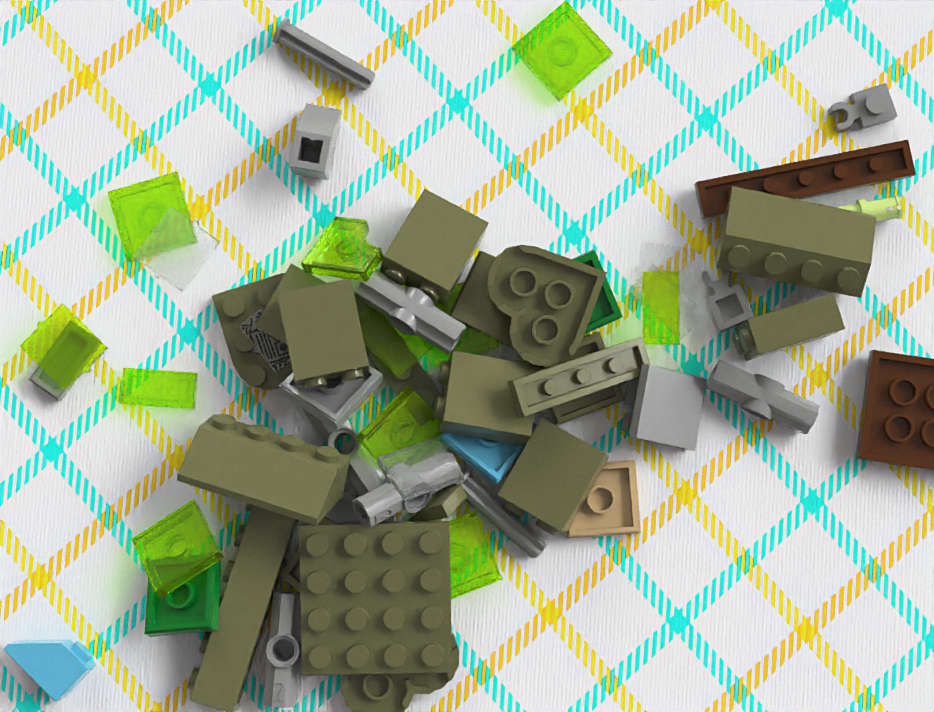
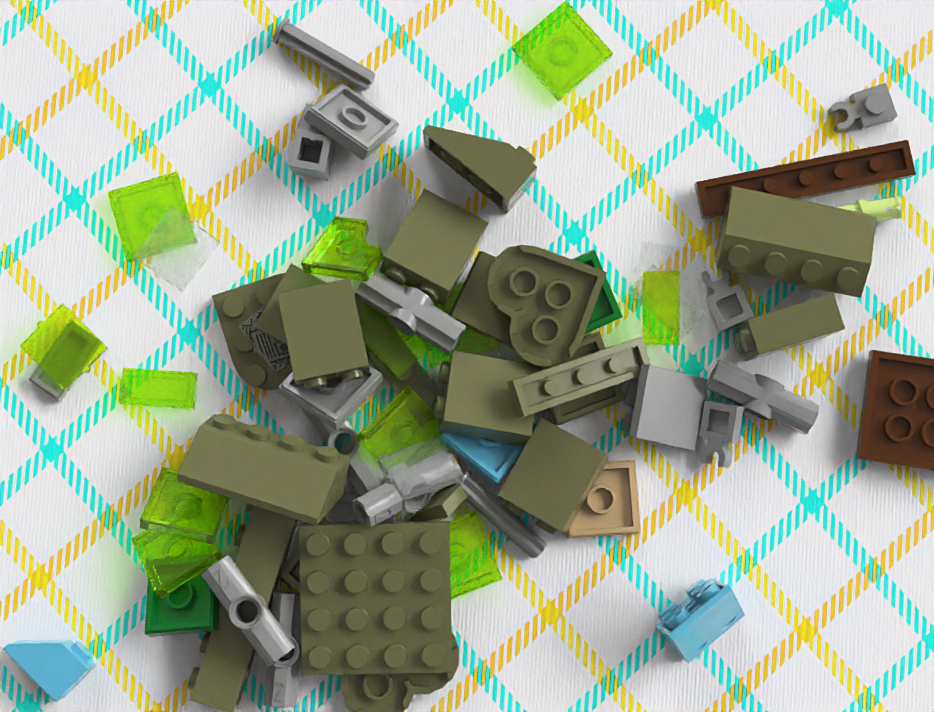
none -> clear neon green tile [140,467,230,544]
none -> light grey piece [201,555,296,667]
none -> light grey tile [304,83,399,160]
none -> olive slope [423,125,537,213]
none -> medium azure slope [655,578,745,664]
none -> light grey plate [699,401,744,467]

